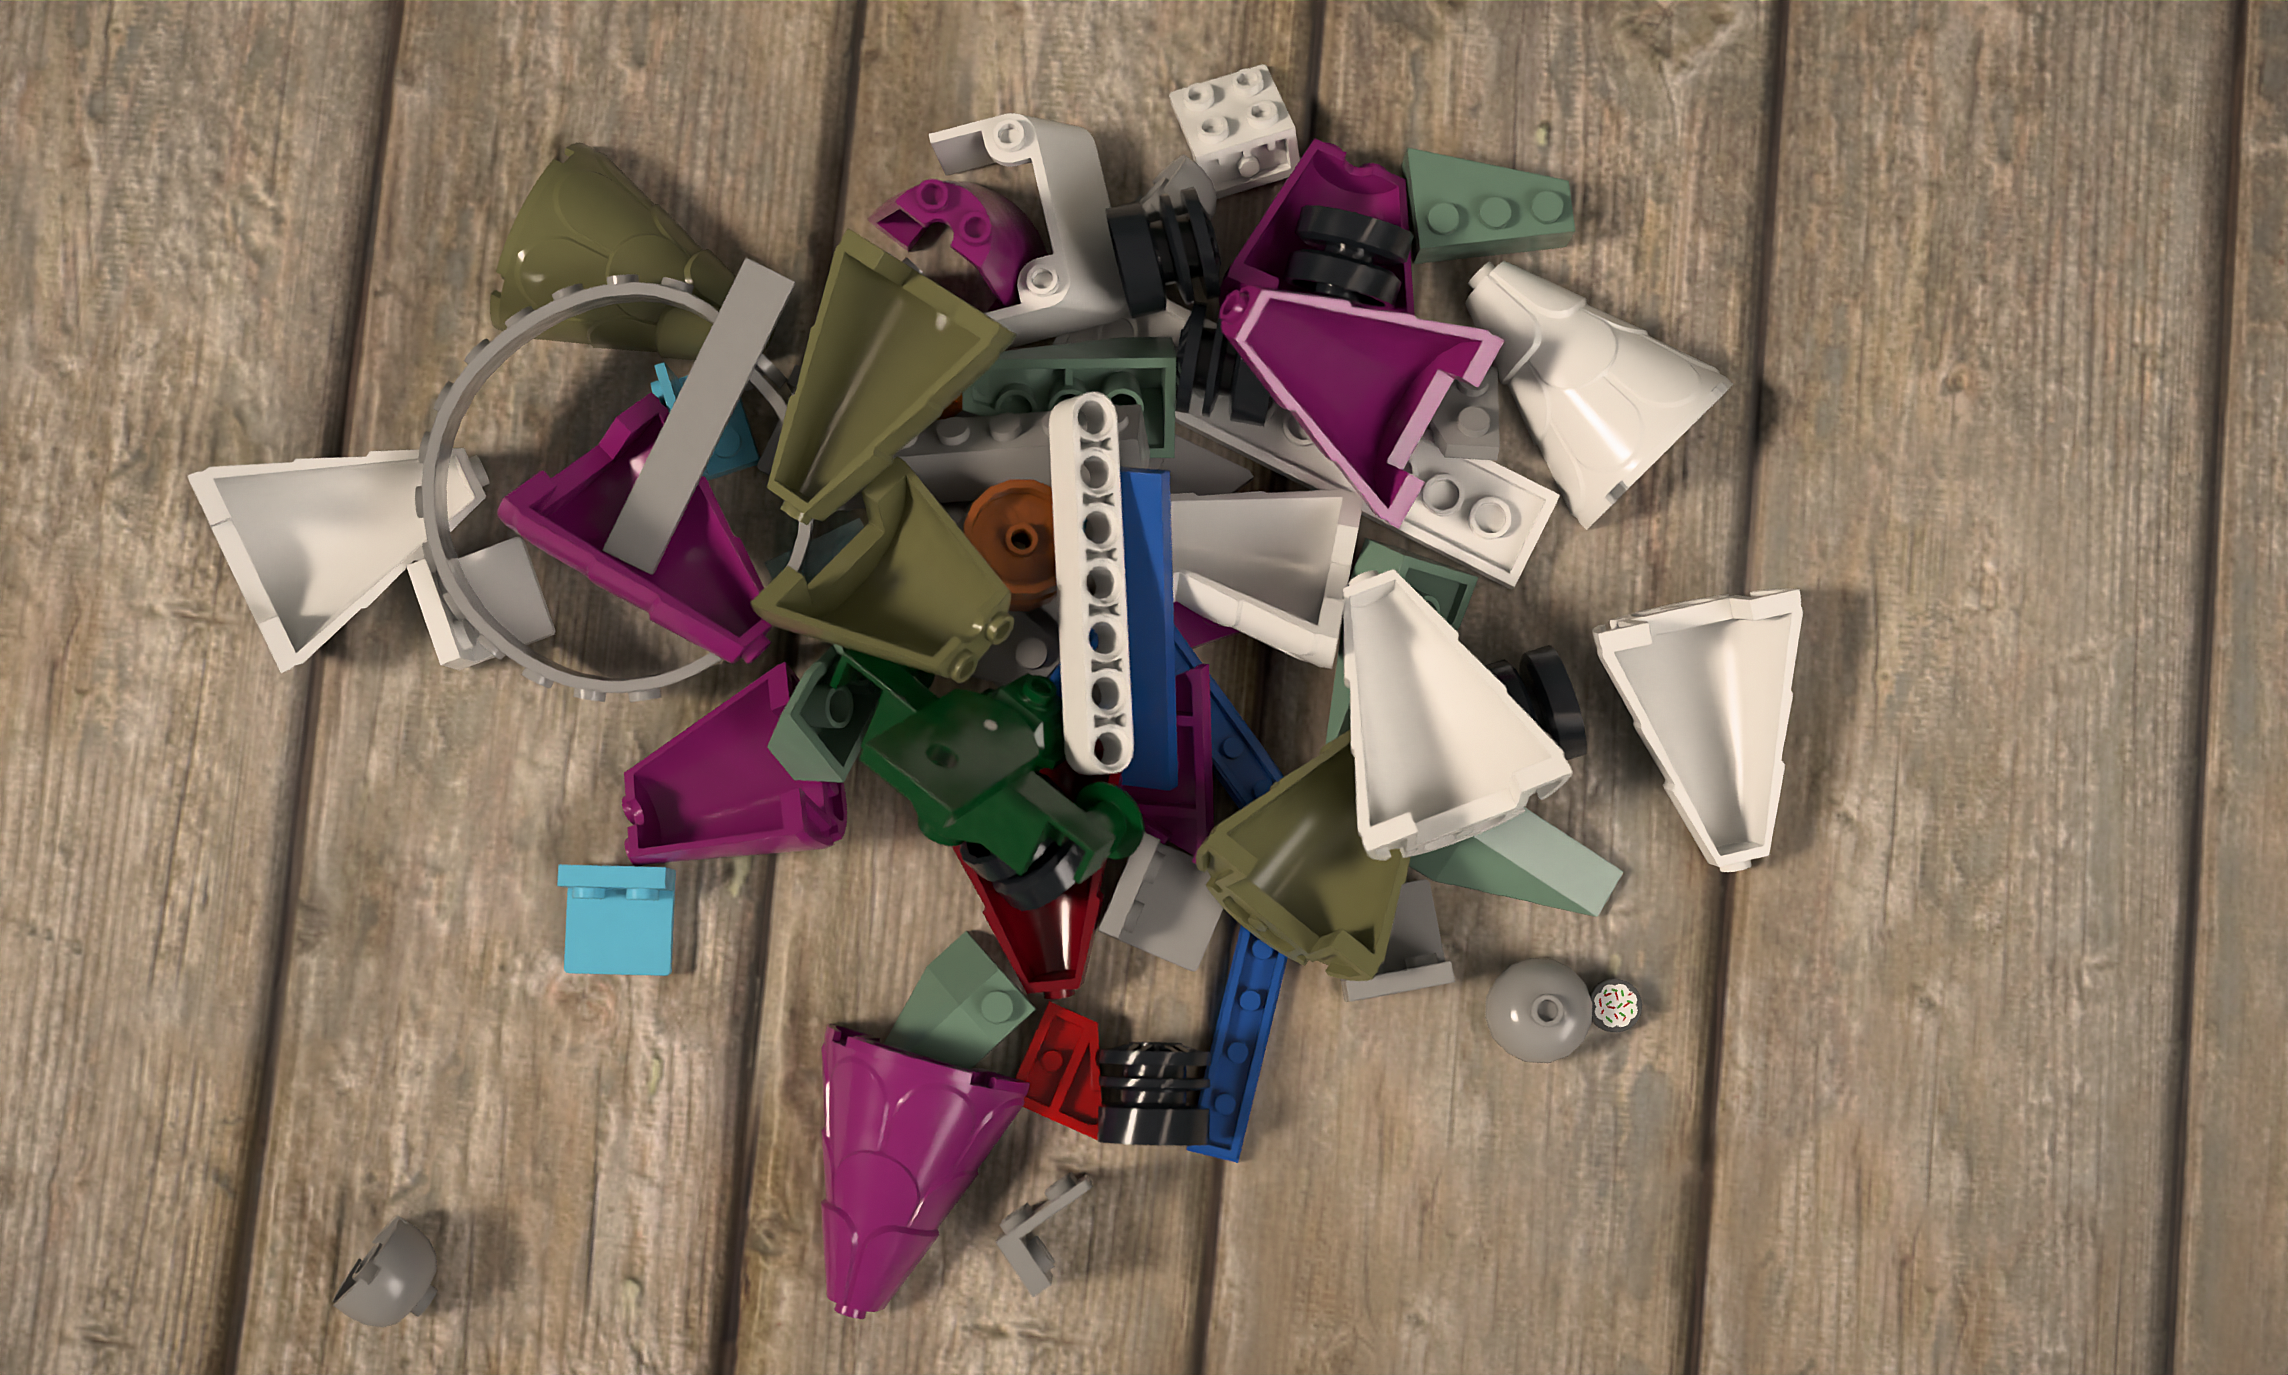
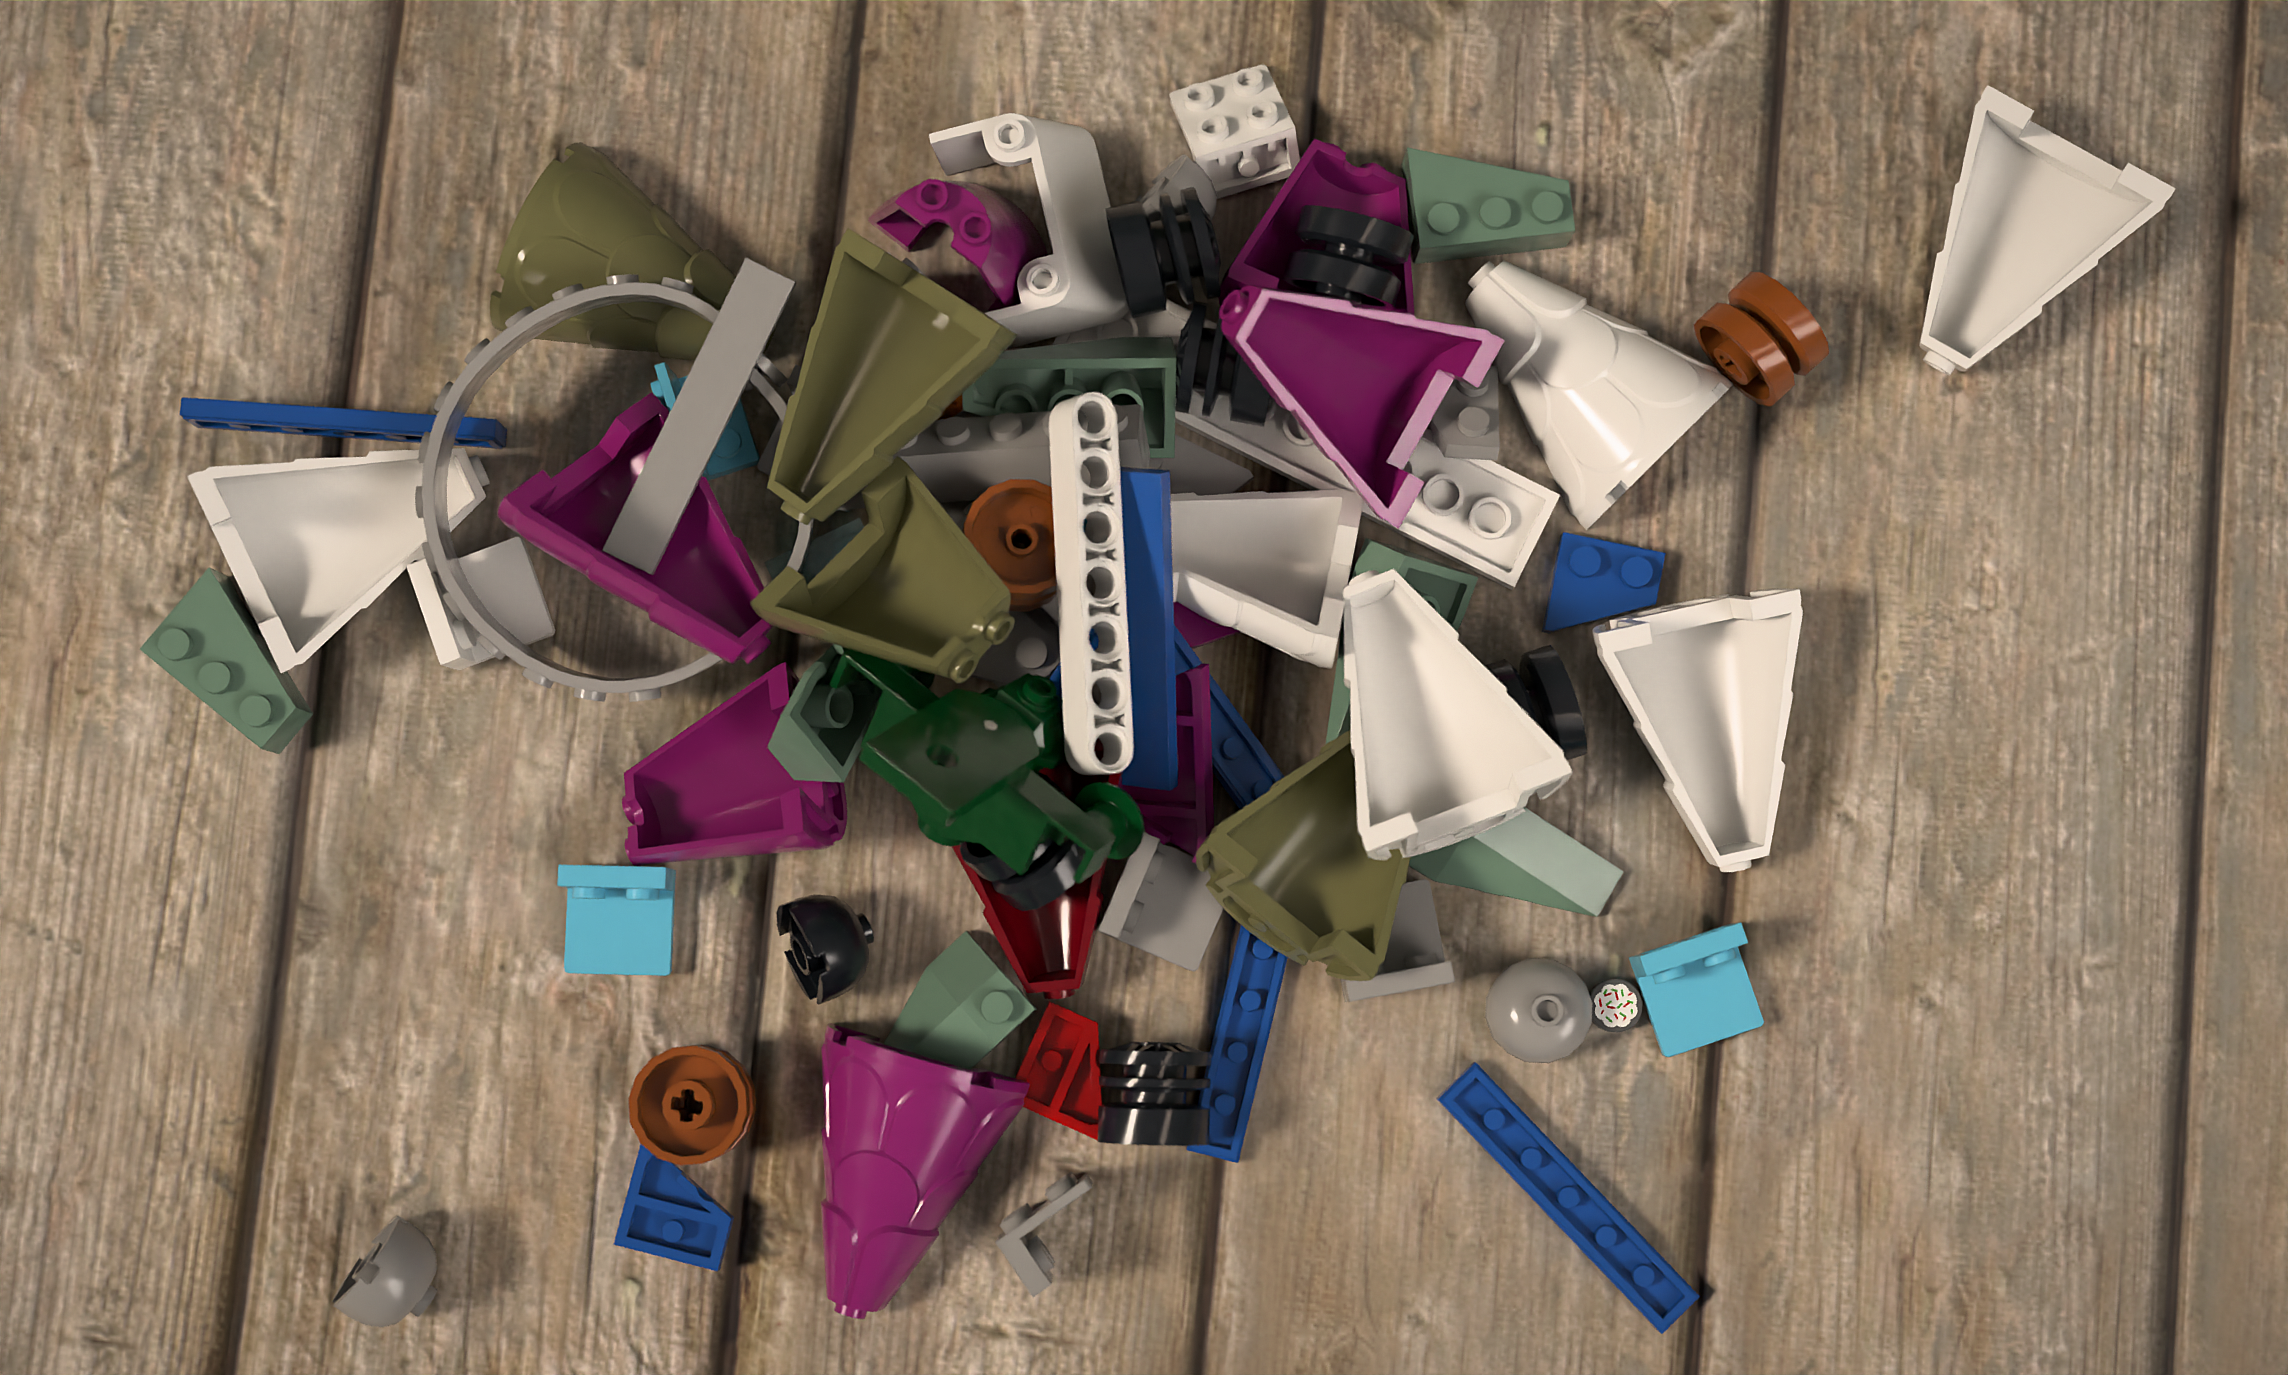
none -> sand green wedge [140,567,313,754]
none -> blue tile [180,397,507,449]
none -> blue wing [613,1144,734,1271]
none -> dark orange wheel [628,1045,756,1166]
none -> black cylinder [776,894,874,1004]
none -> blue tile [1436,1062,1700,1334]
none -> blue wing [1542,532,1666,634]
none -> medium azure bracket [1629,923,1764,1057]
none -> dark orange wheel [1694,271,1829,407]
none -> white cone [1919,85,2175,376]

